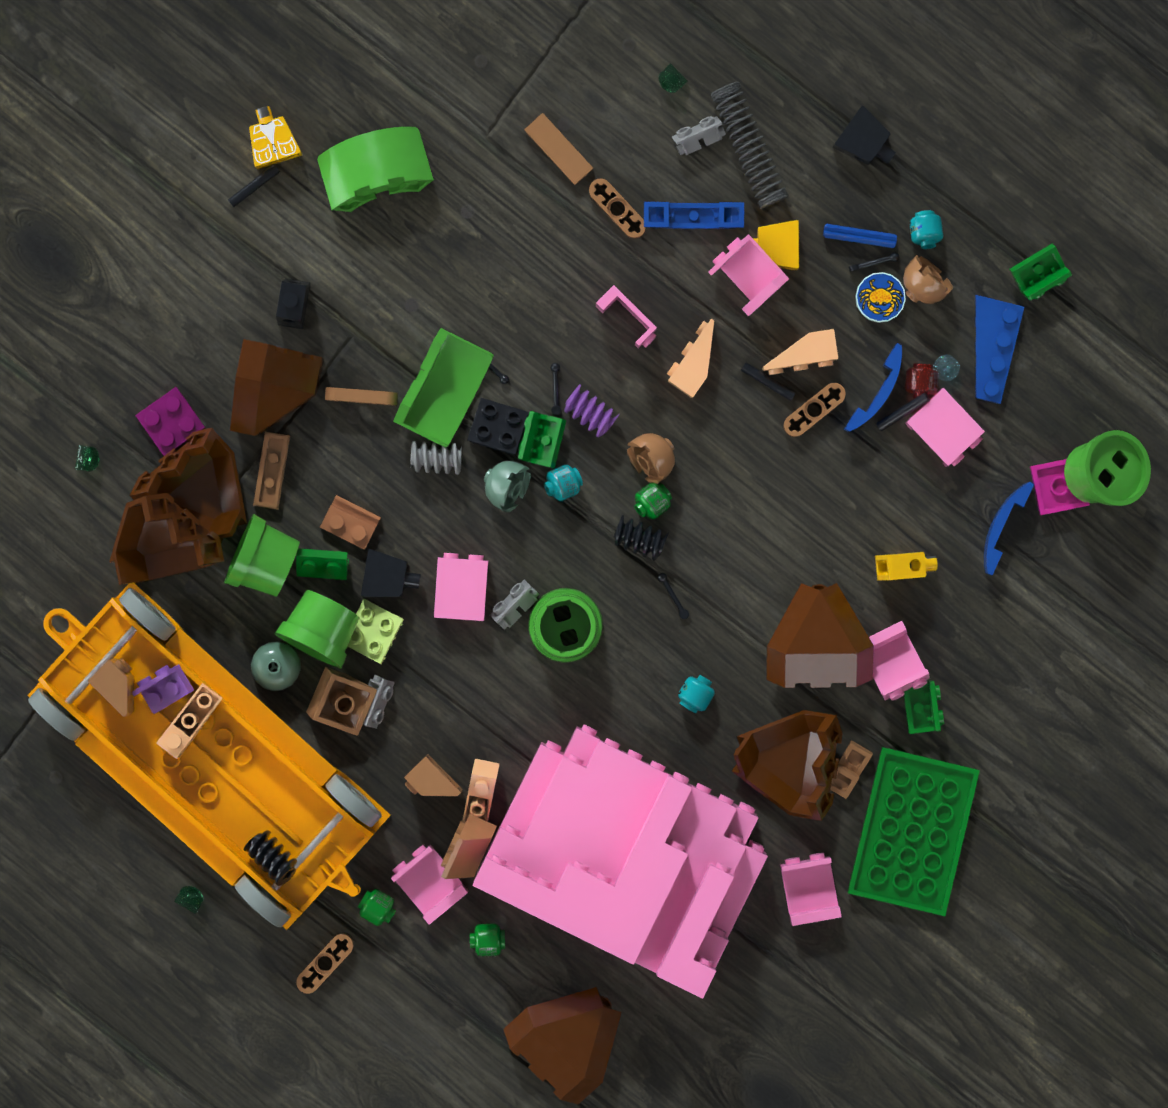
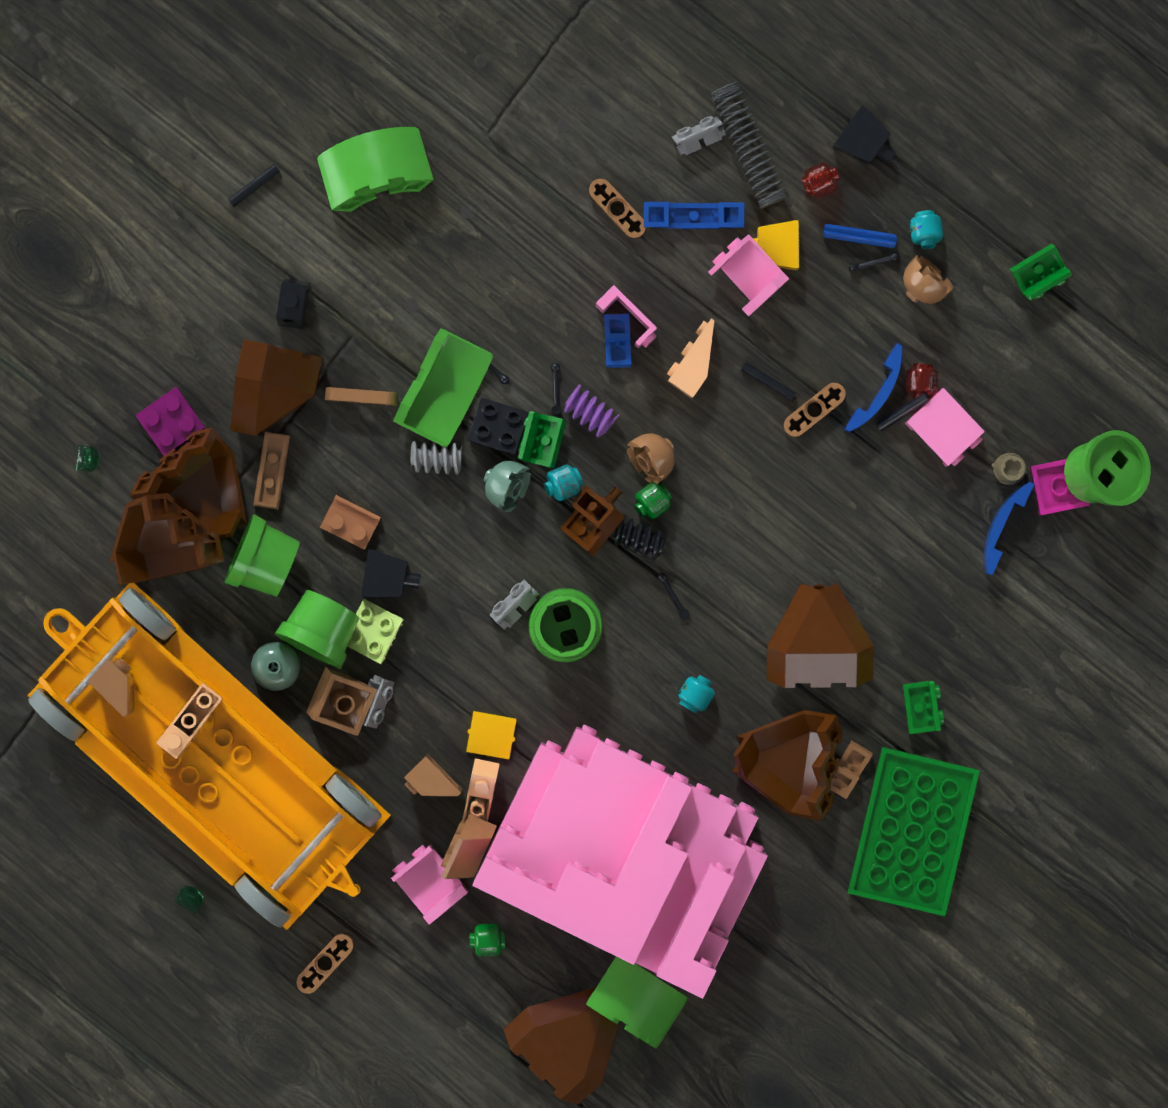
medium lavender bracket [131,664,194,714] -> none
black piece [243,830,297,886] -> none
yellow torso [249,106,302,170] -> none
green bracket [296,548,349,580] -> none
green head [358,889,396,926] -> none
bright pink panel [434,553,489,621] -> none
medium nougat tile [524,113,593,185] -> none
clear green plate [659,63,688,93] -> none
light nougat slope [762,329,838,375] -> none
bright pink panel [780,853,842,926] -> none
tile [855,272,906,323] -> none
bright pink panel [869,621,930,701] -> none
yellow torso [875,552,938,581] -> none
clear light blue tile [933,355,960,381] -> none
blue wing [975,295,1024,404] -> none
none -> yellow piece [466,711,516,759]
none -> reddish brown plate [560,486,625,556]
none -> bright green panel [586,956,688,1049]
none -> blue slope [604,314,631,368]
none -> clear red head [802,162,841,199]
none -> dark tan piece [992,453,1028,485]

